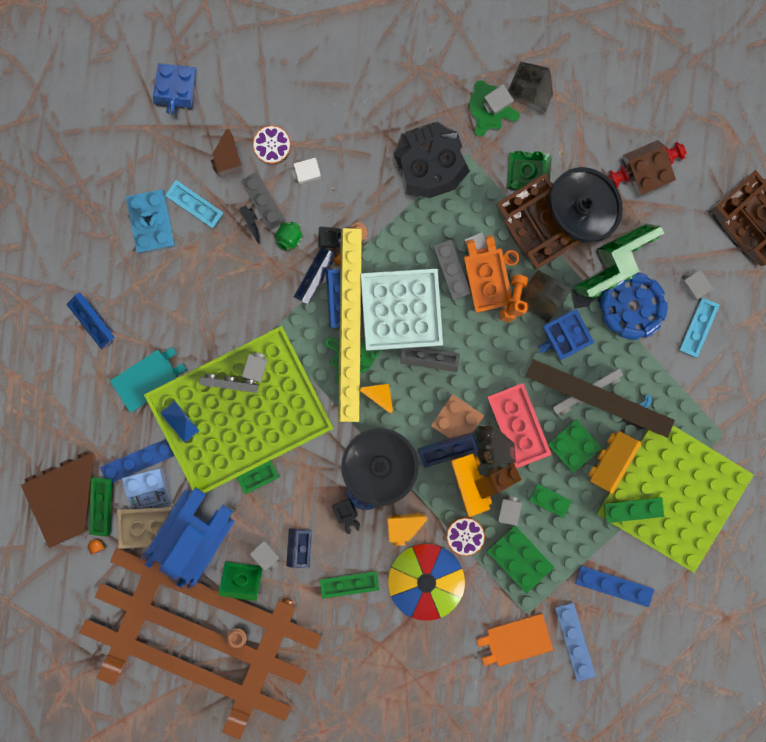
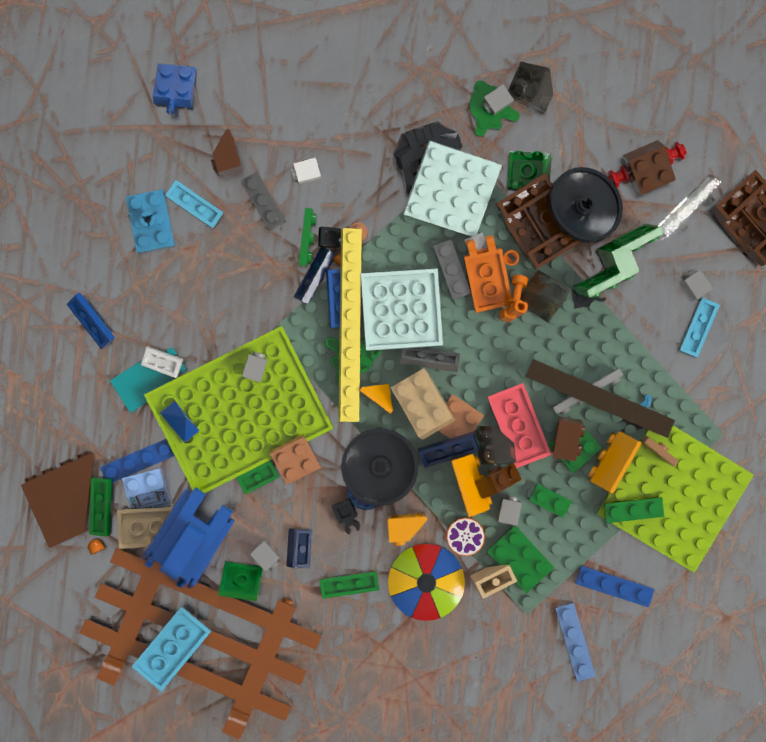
flat silver plate [199,373,259,393] -> none
nougat plate [227,628,247,648] -> none
black plate [240,205,260,243] -> none
tile [253,125,291,164] -> none
green head [274,221,302,251] -> none
orange tile [476,613,553,667] -> none
blue plate [537,309,595,361] -> none
blue plate [600,272,668,340] -> none
none -> medium azure plate [132,606,211,692]
none -> white plate [141,346,183,378]
none -> nougat plate [269,434,321,485]
none -> green plate [299,208,317,267]
none -> tan brick [391,368,456,440]
none -> light aqua plate [403,140,502,237]
none -> tan slope [470,564,517,599]
none -> reddish brown brick [552,416,585,461]
none -> medium nougat plate [641,436,679,466]
none -> clear hinge [659,175,722,237]

